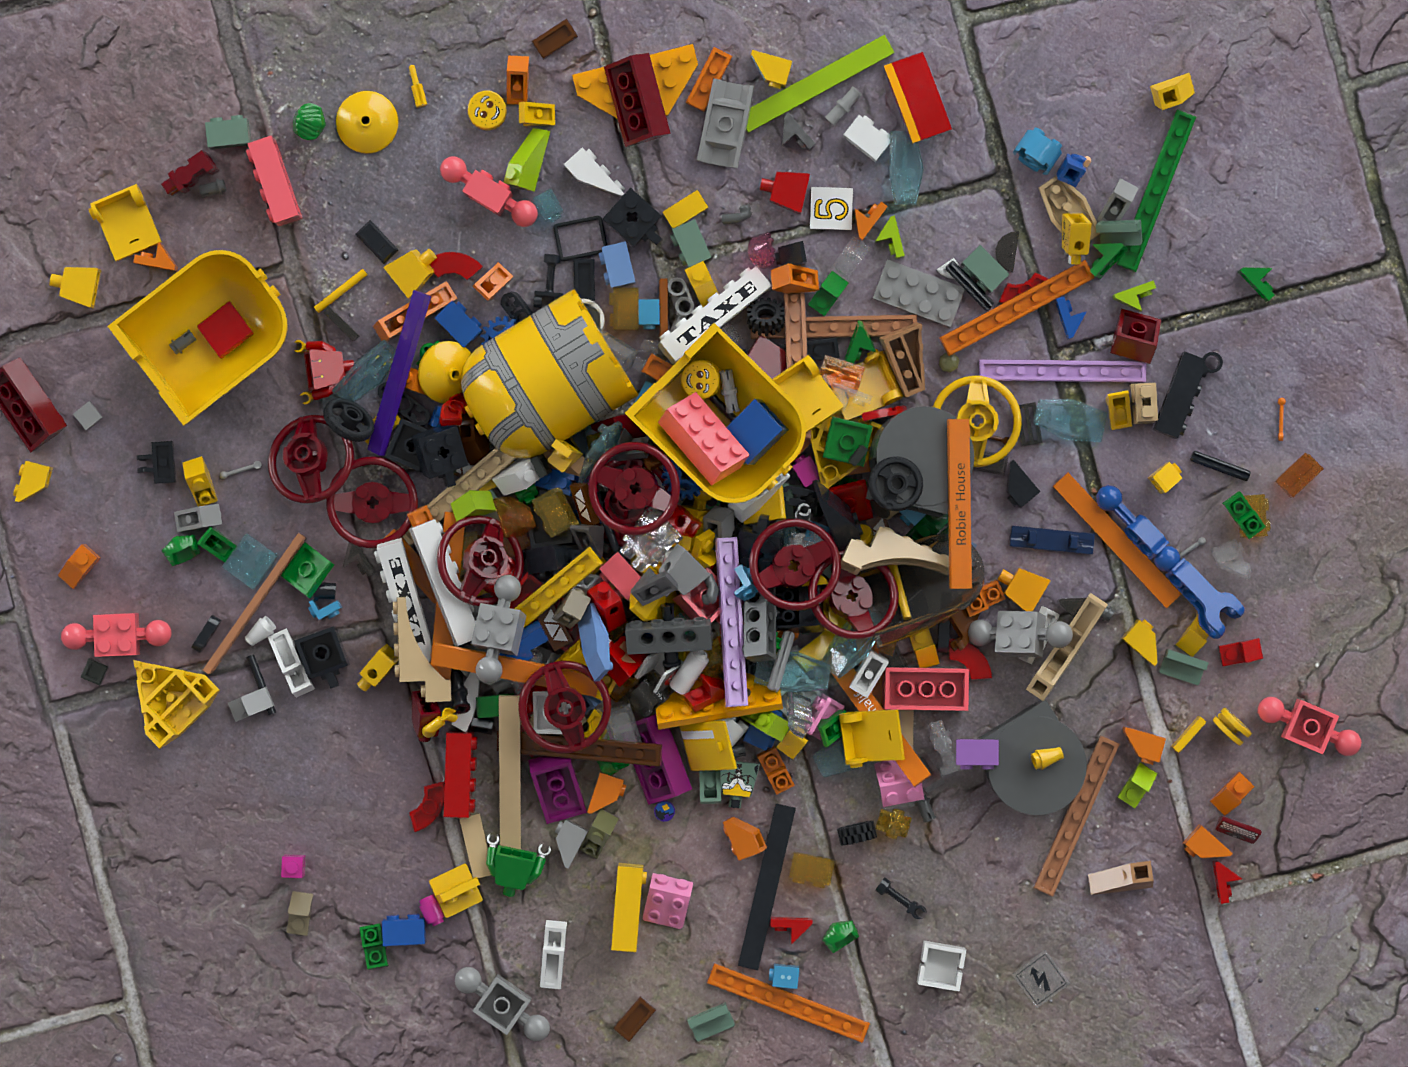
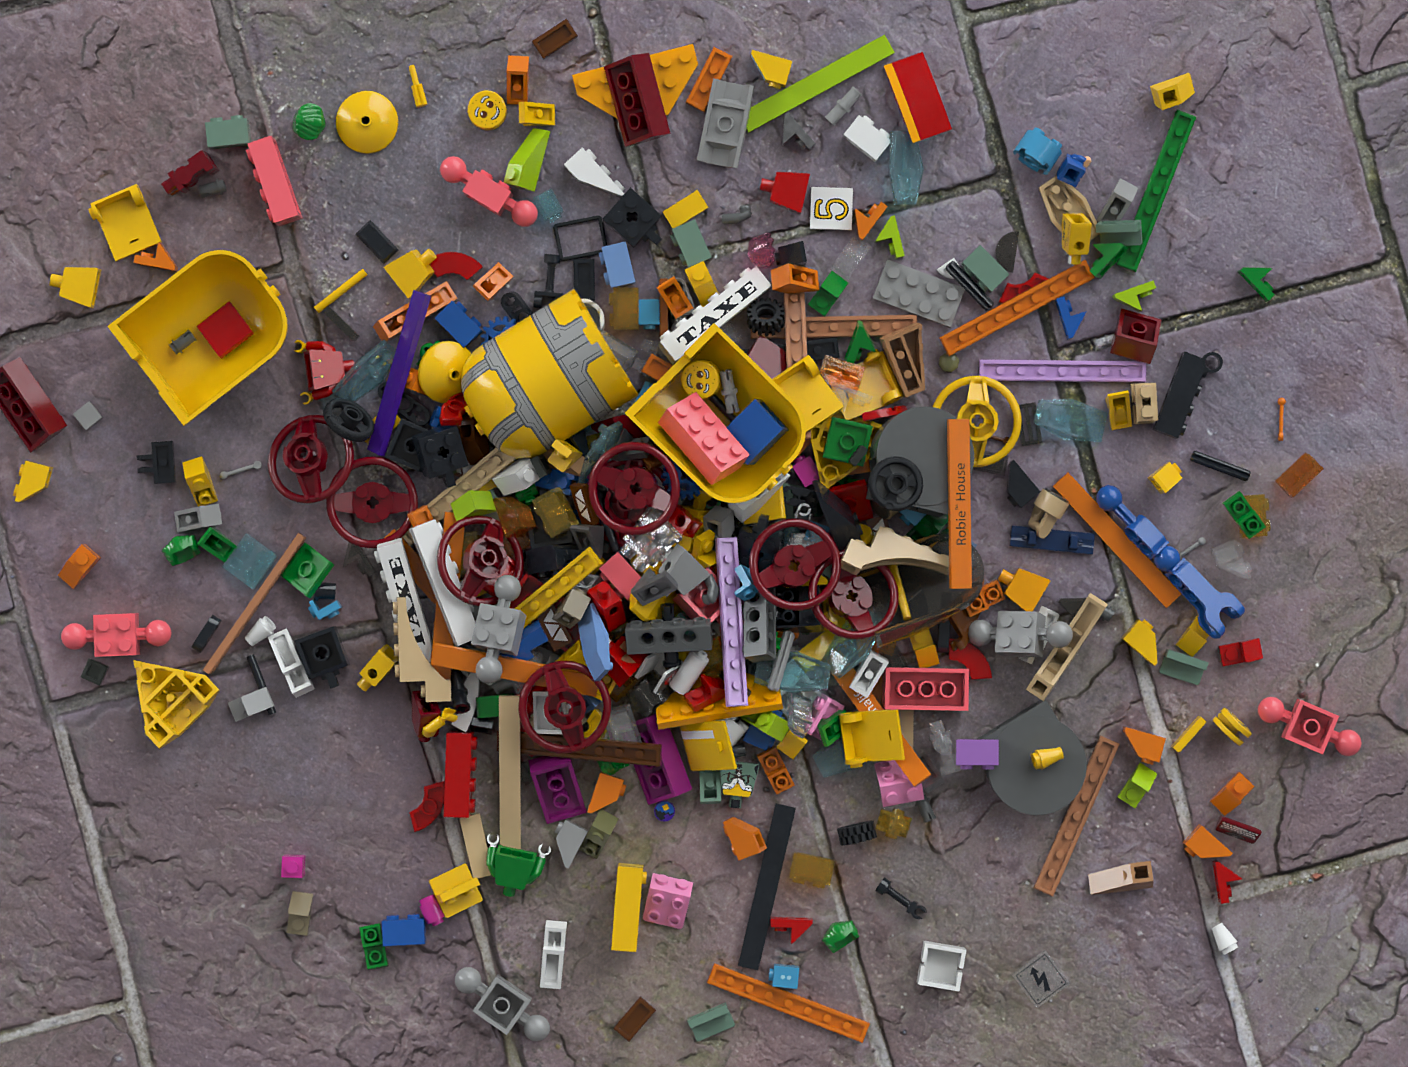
none -> orange slope [656,276,693,319]
none -> tan piece [1028,488,1069,538]
none -> white cone [1211,923,1238,955]

